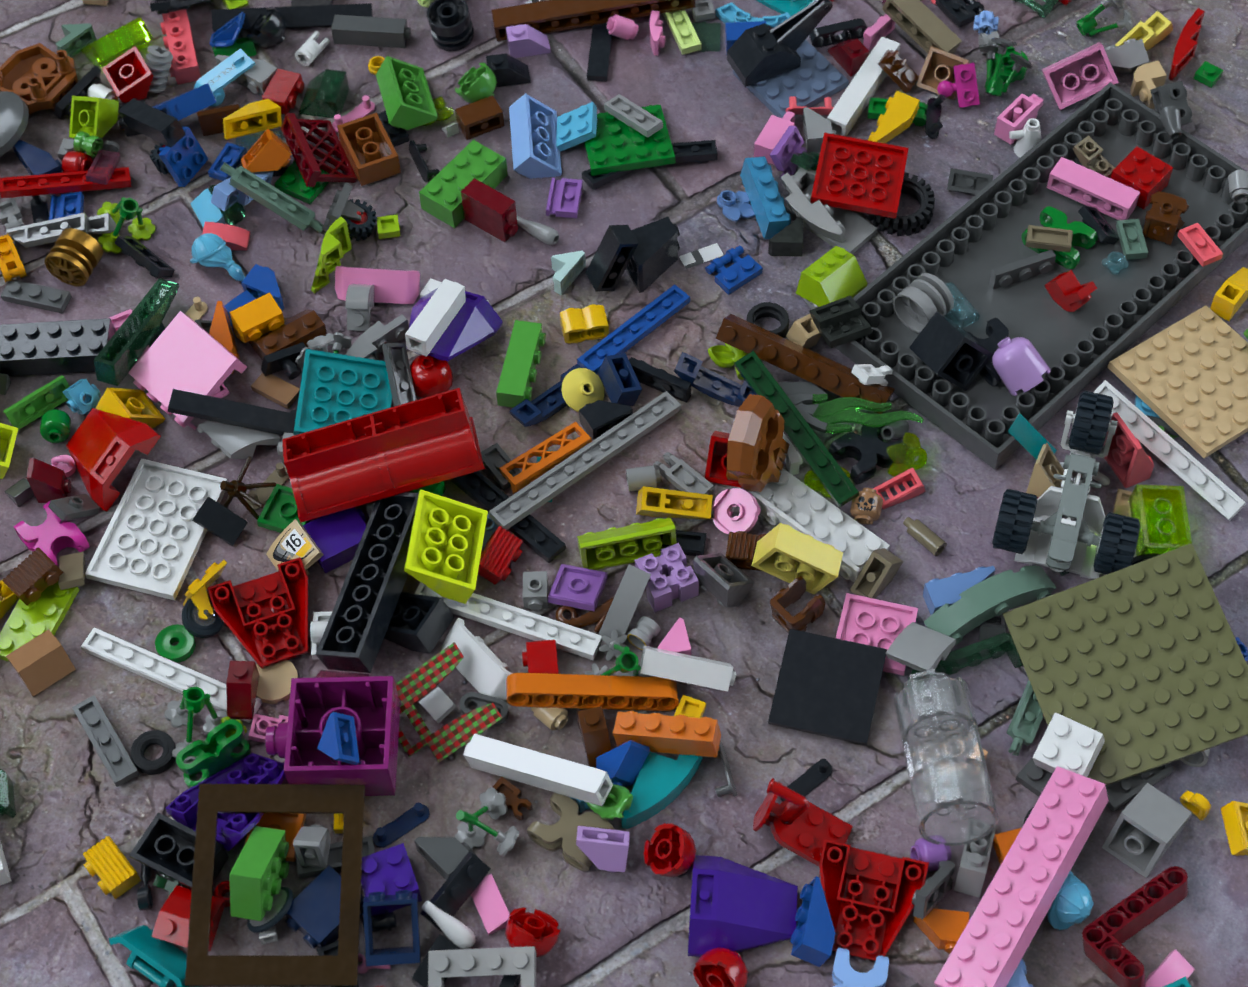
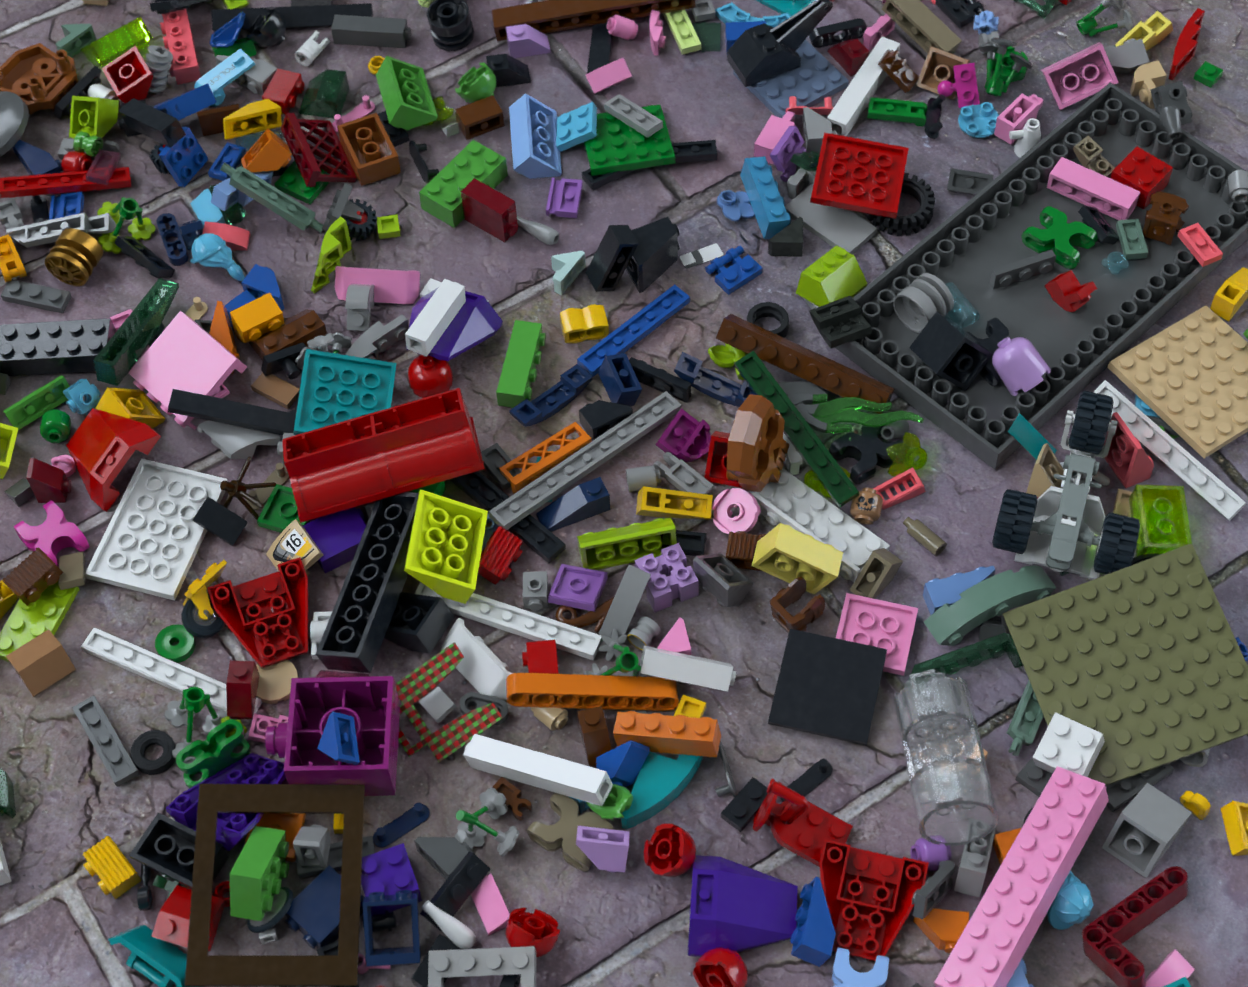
dark grey plate [48,494,100,521] -> none
dark grey tile [382,343,416,406] -> none
light yellow dish [561,368,604,412] -> none
light grey slope [781,172,846,243] -> none
tan brick [786,314,821,349] -> none
white plate [851,364,893,386] -> none
yellow slope [868,91,920,144] -> none
light grey slope [886,622,957,676] -> none
dark tan tile [1026,225,1073,252] -> none
none -> dark blue beam [156,213,189,266]
none -> dark blue slope [178,219,203,250]
none -> dark blue slope [536,477,610,532]
none -> bright pink slope [585,58,633,94]
none -> magenta slope [655,408,711,462]
none -> black plate [721,777,768,832]
none -> medium azure dish [958,102,999,138]

